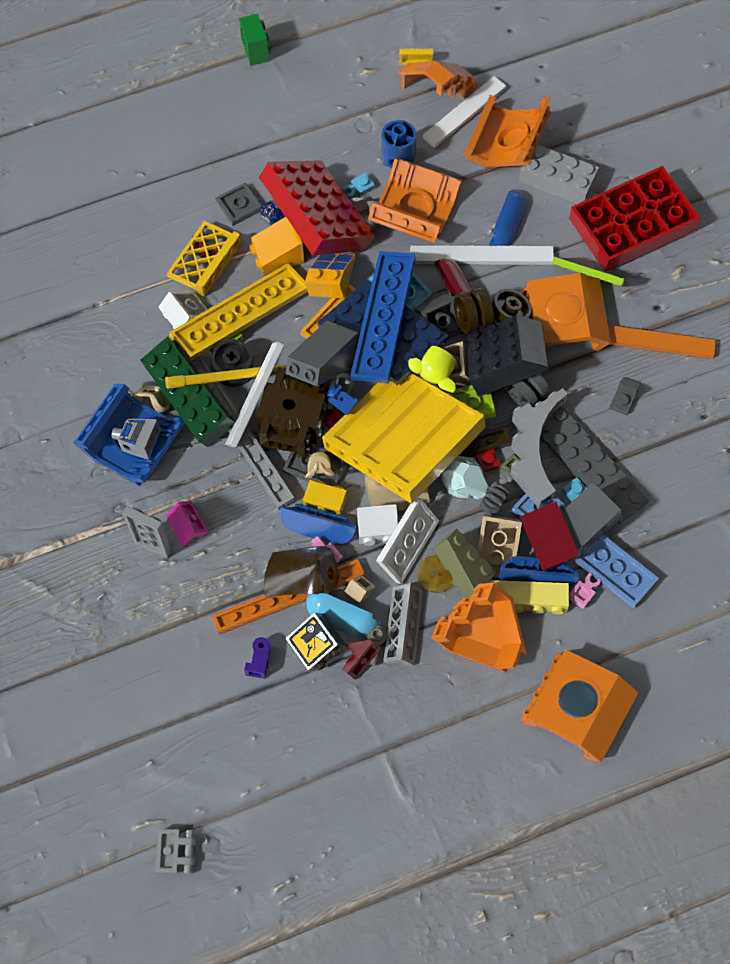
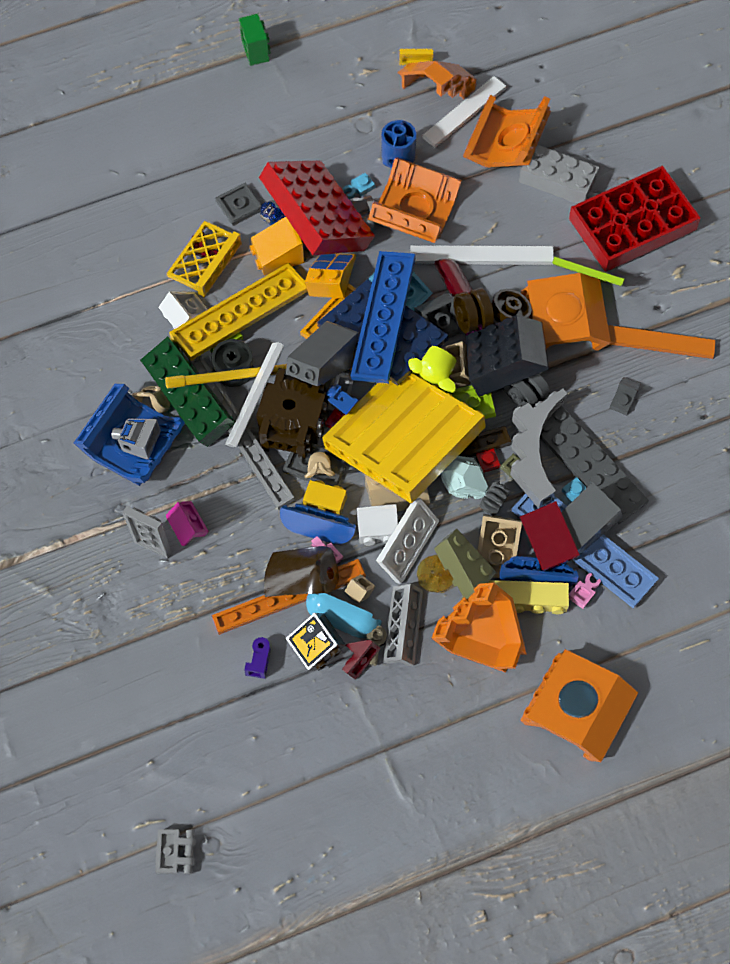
blue brick [489,189,527,246] -> none

